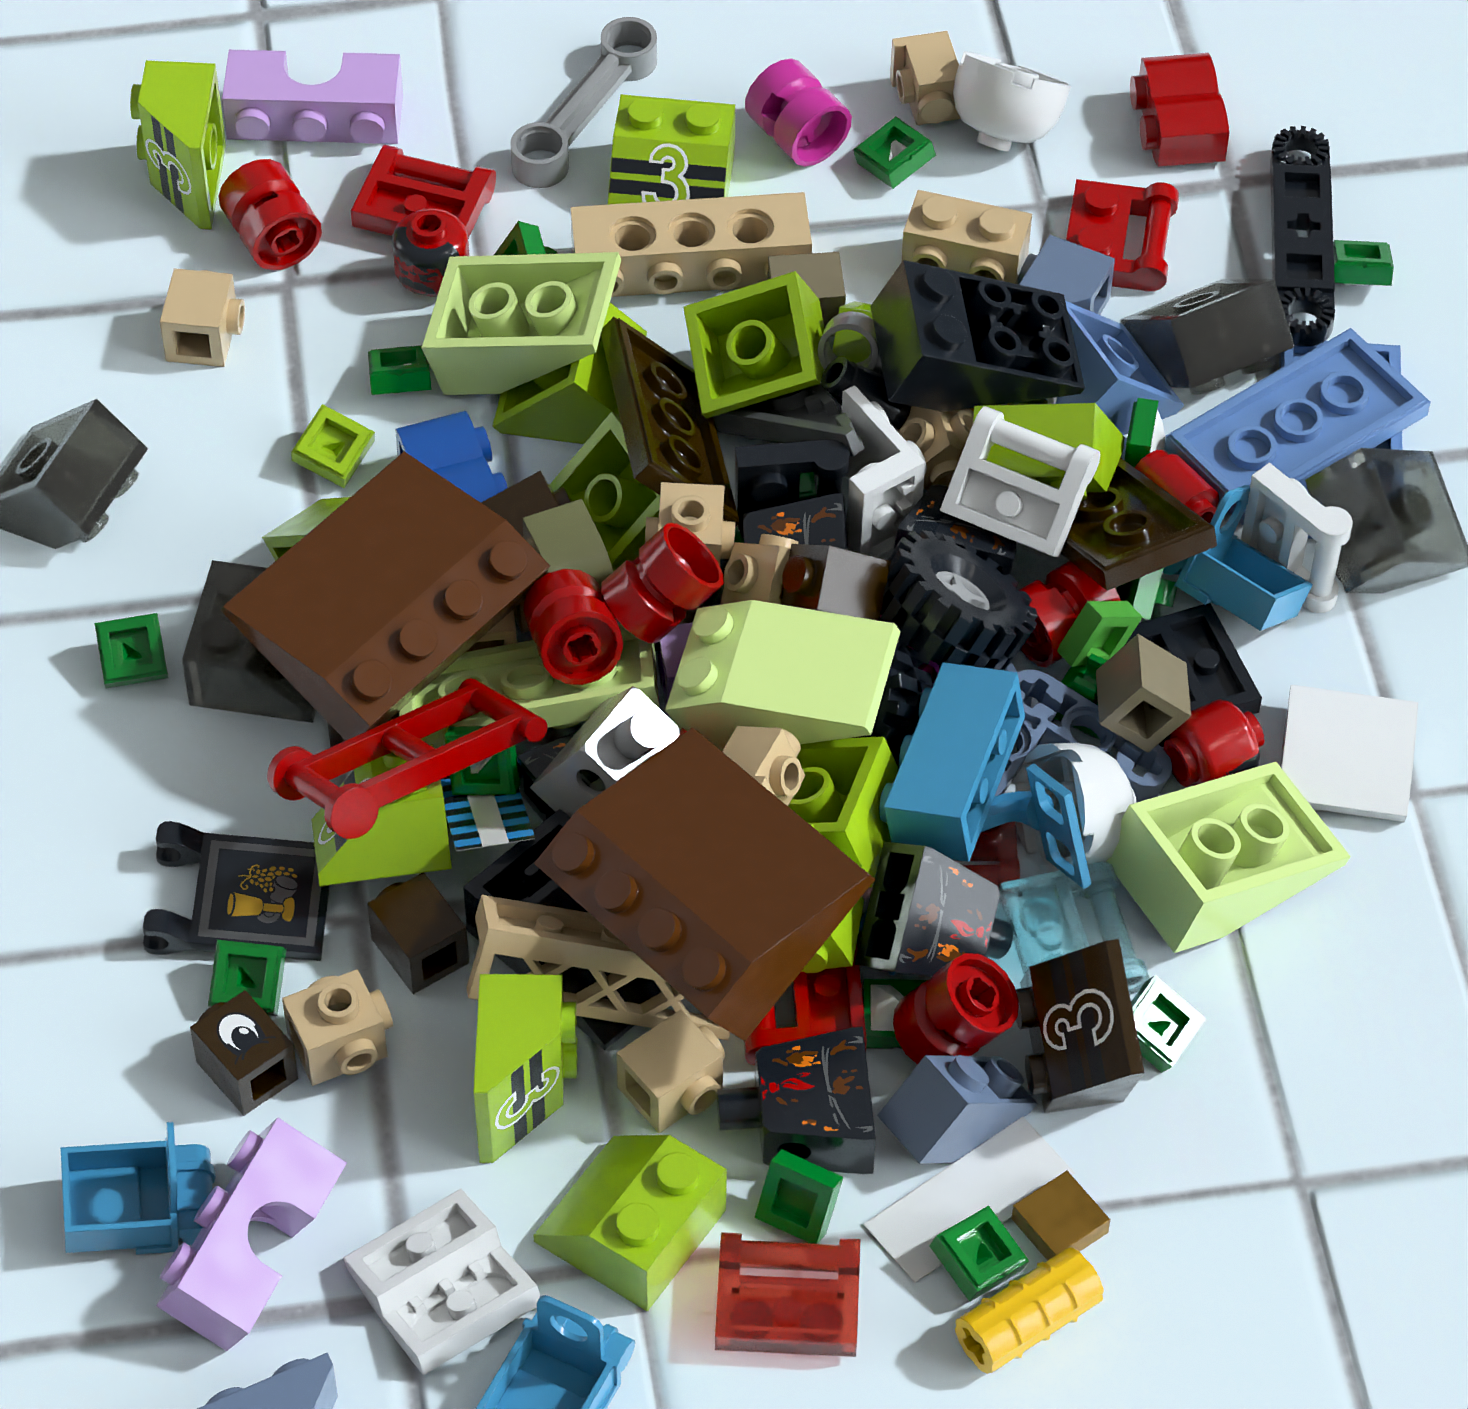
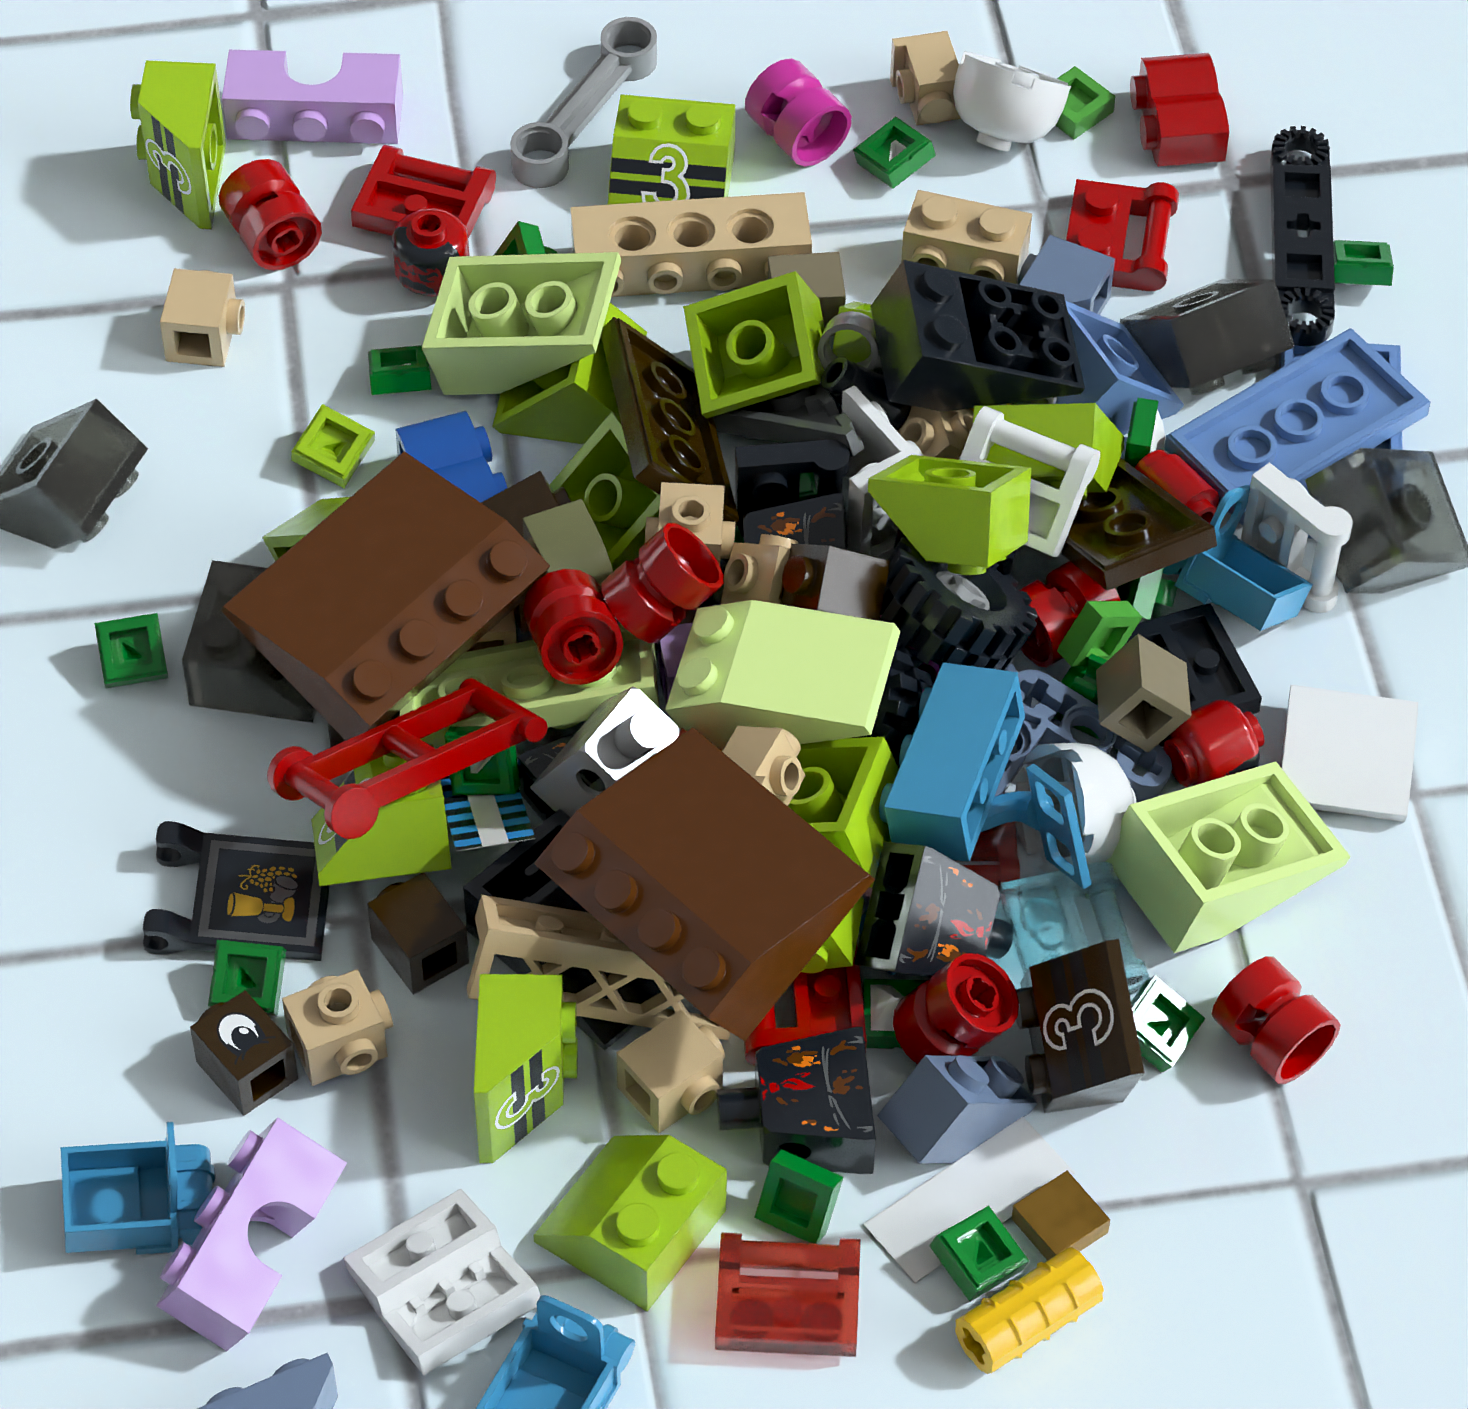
none -> lime slope [868,455,1031,575]
none -> bright green tile [1055,66,1116,139]
none -> red wheel [1211,956,1341,1084]

